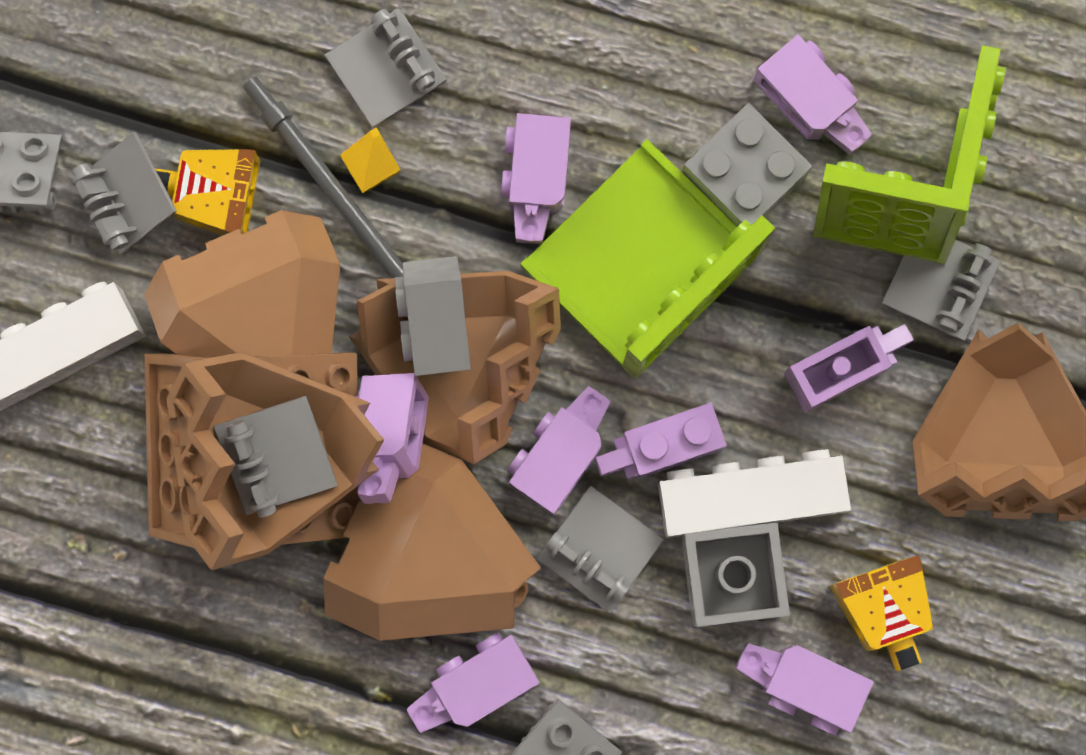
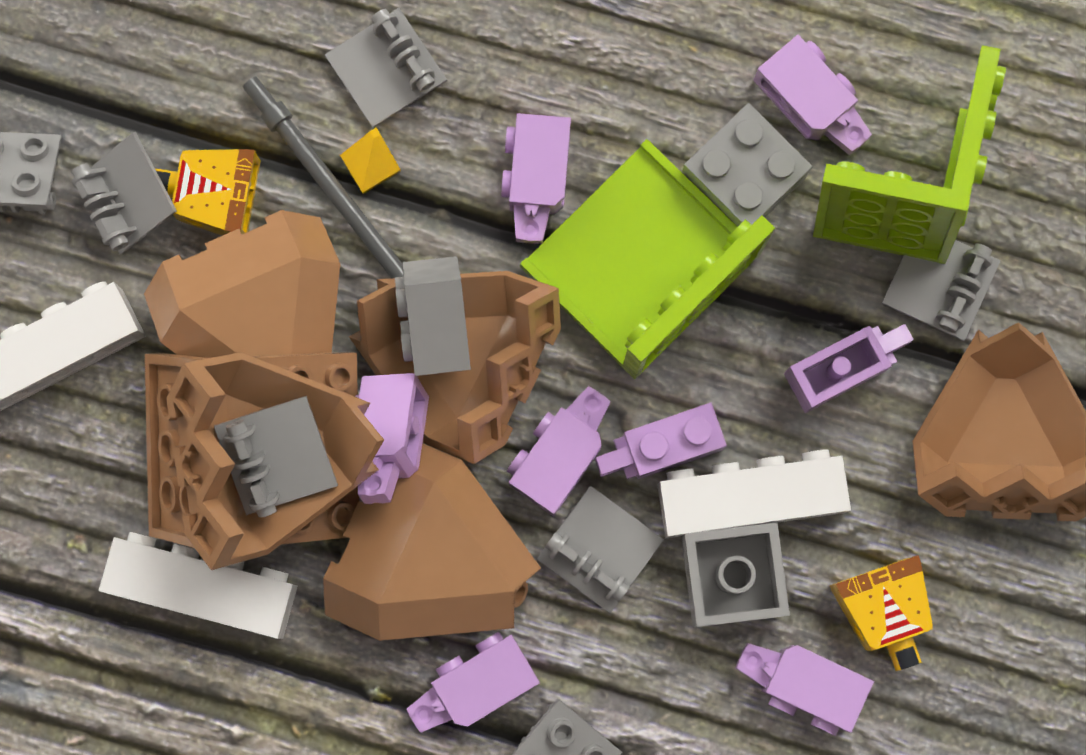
none -> white brick [99,532,298,639]

